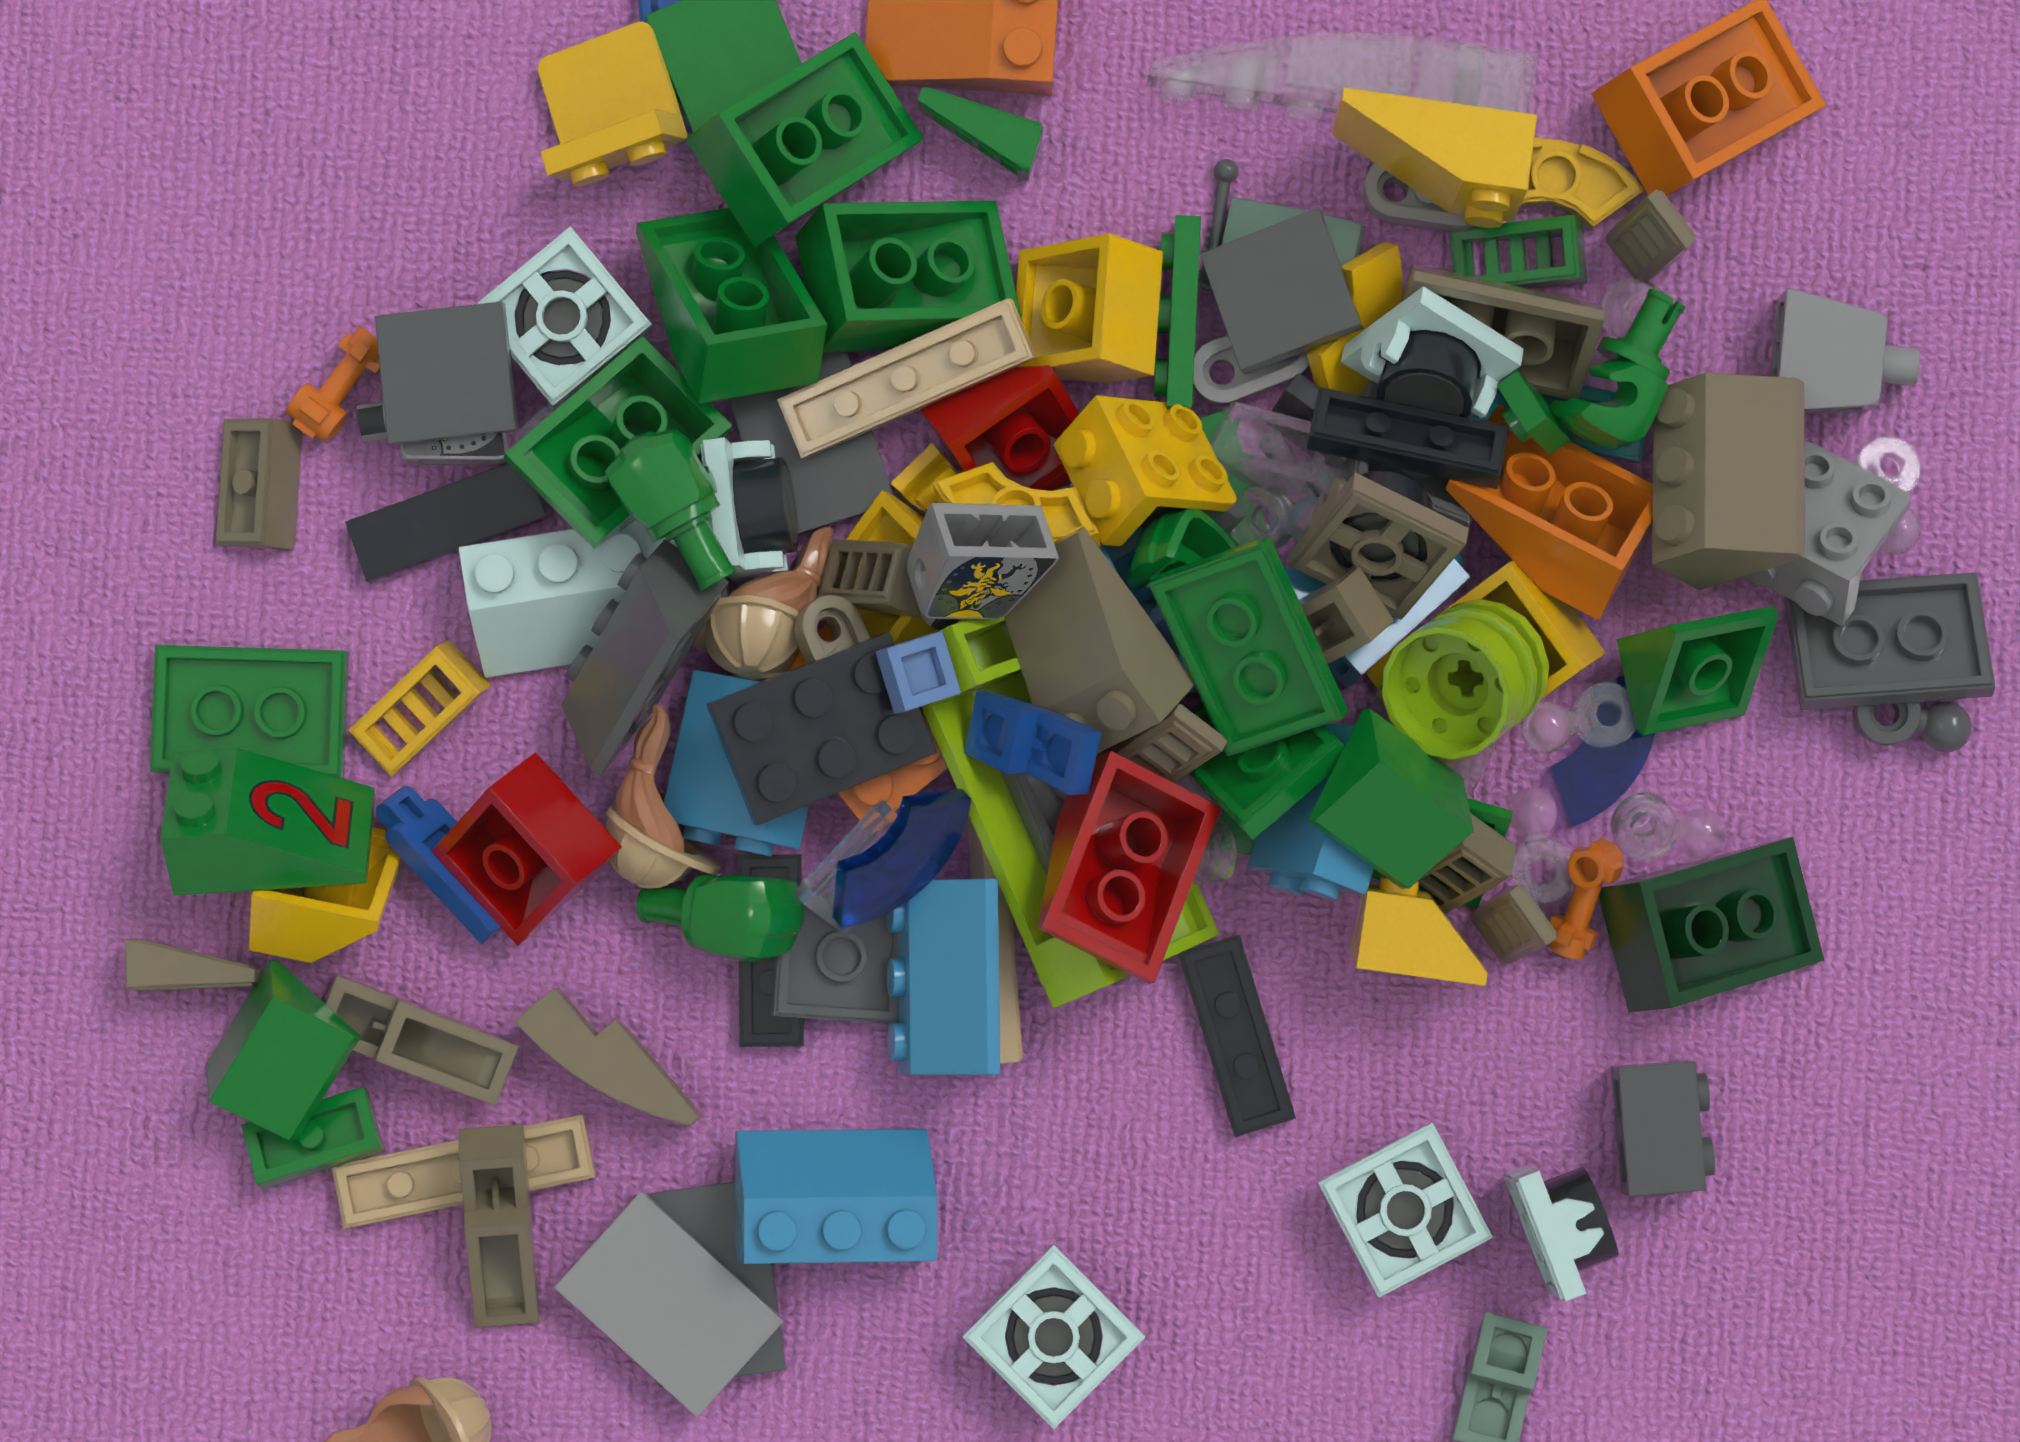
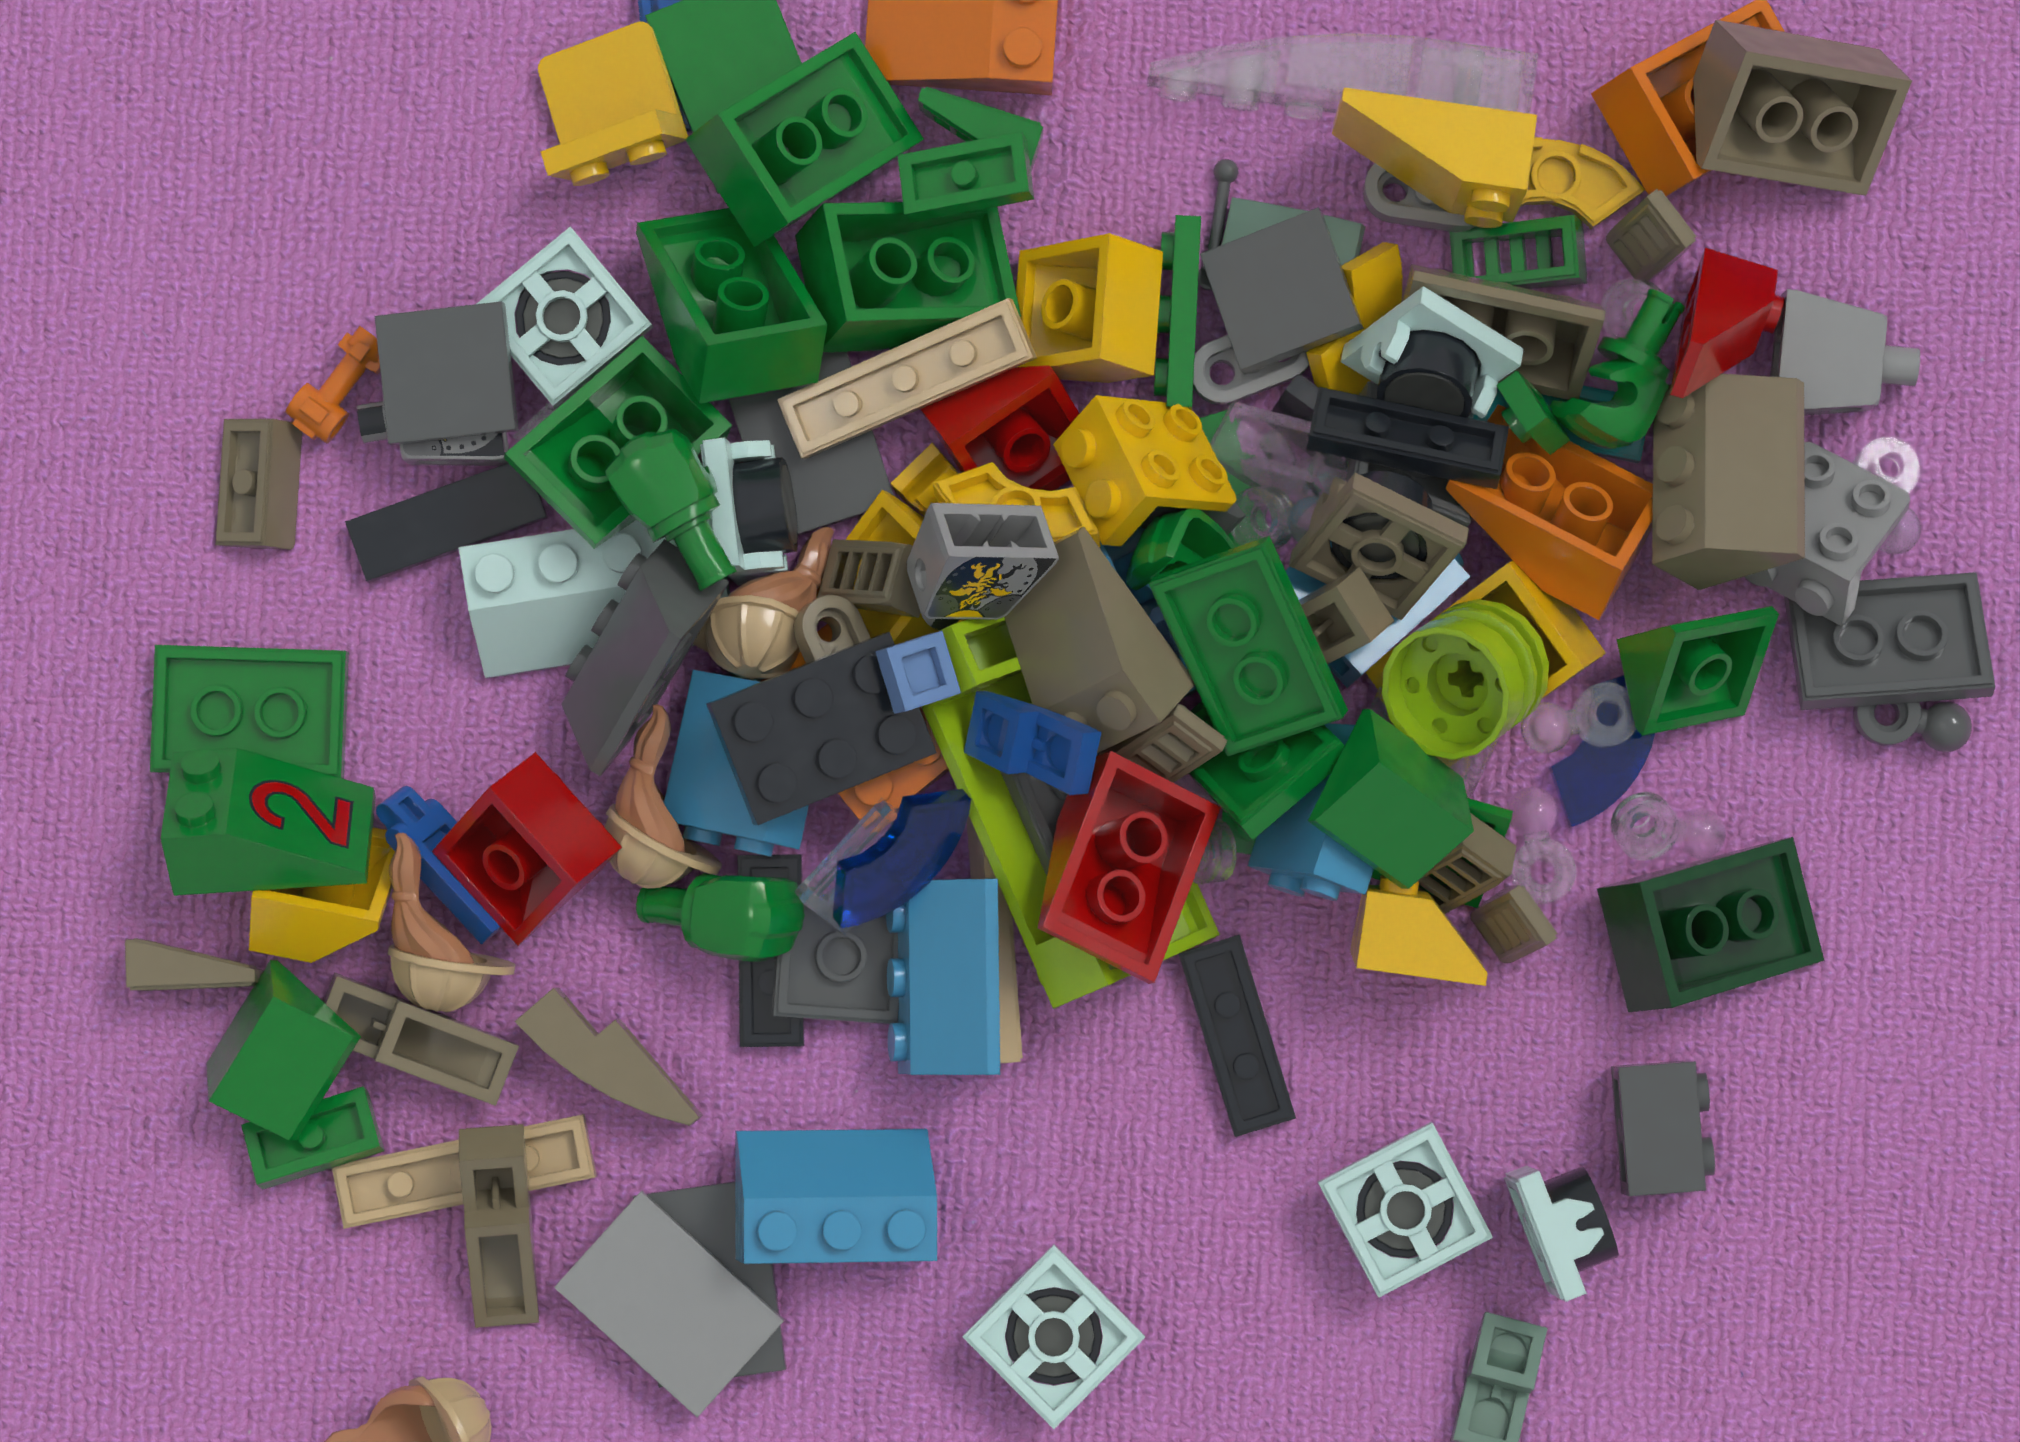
yellow slope [348,640,491,777] -> none
orange bar [1548,838,1624,959] -> none
none -> piece [387,833,516,1012]
none -> green plate [898,131,1034,223]
none -> red slope [1670,247,1784,399]
none -> dark tan slope [1693,20,1912,196]

